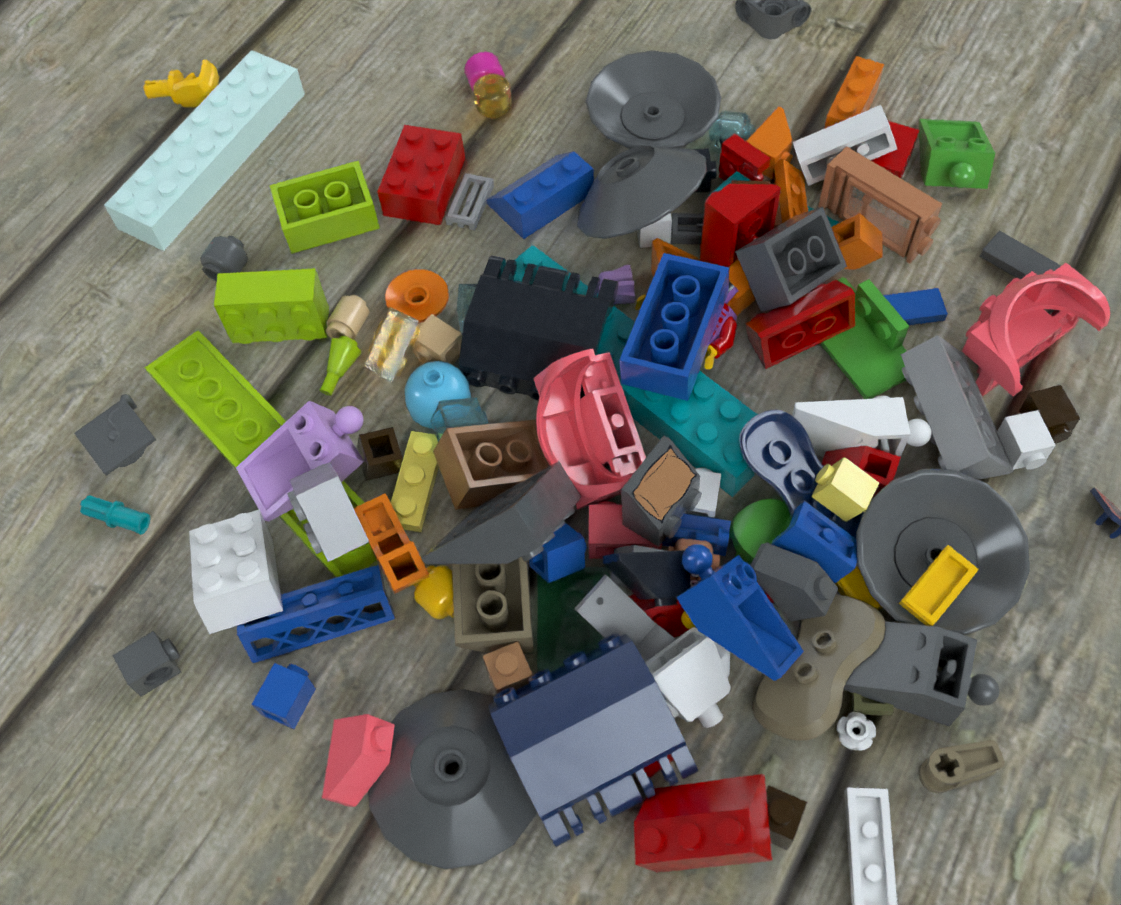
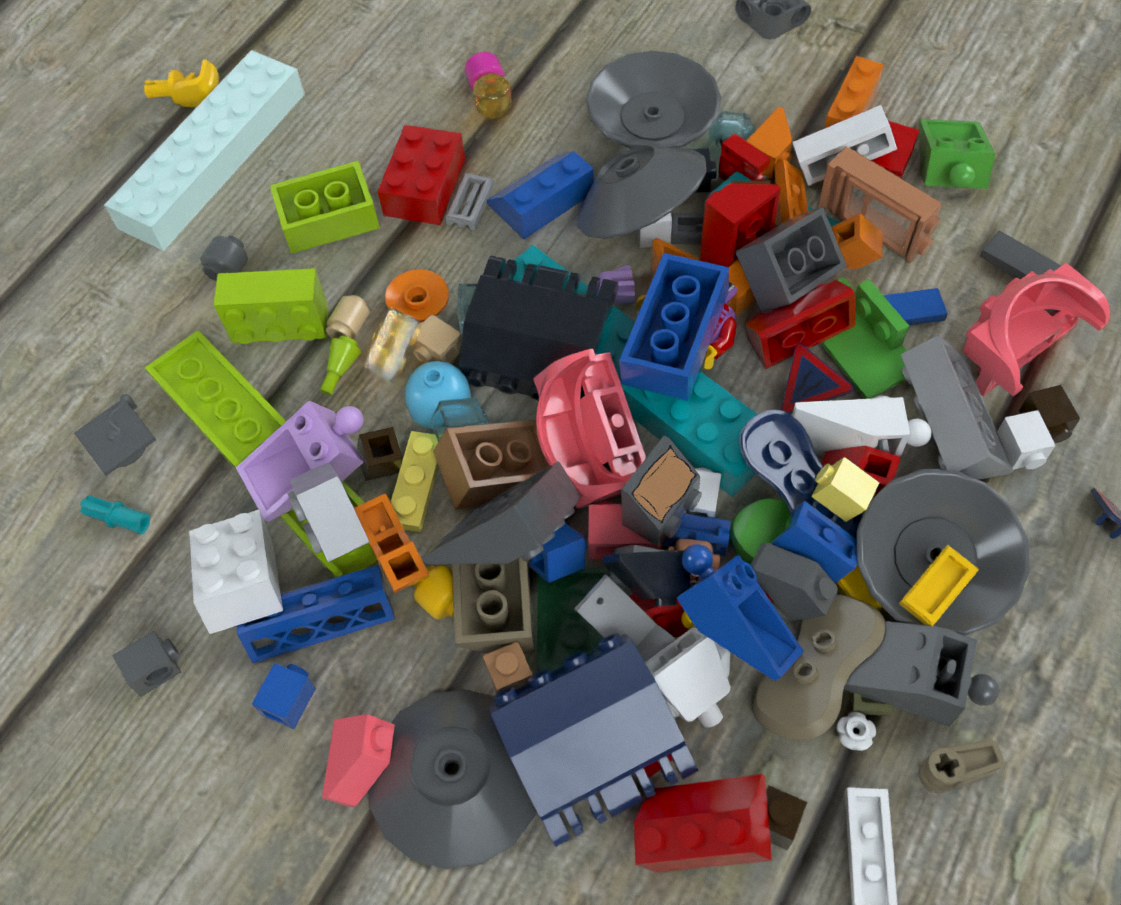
none -> piece [781,344,854,414]

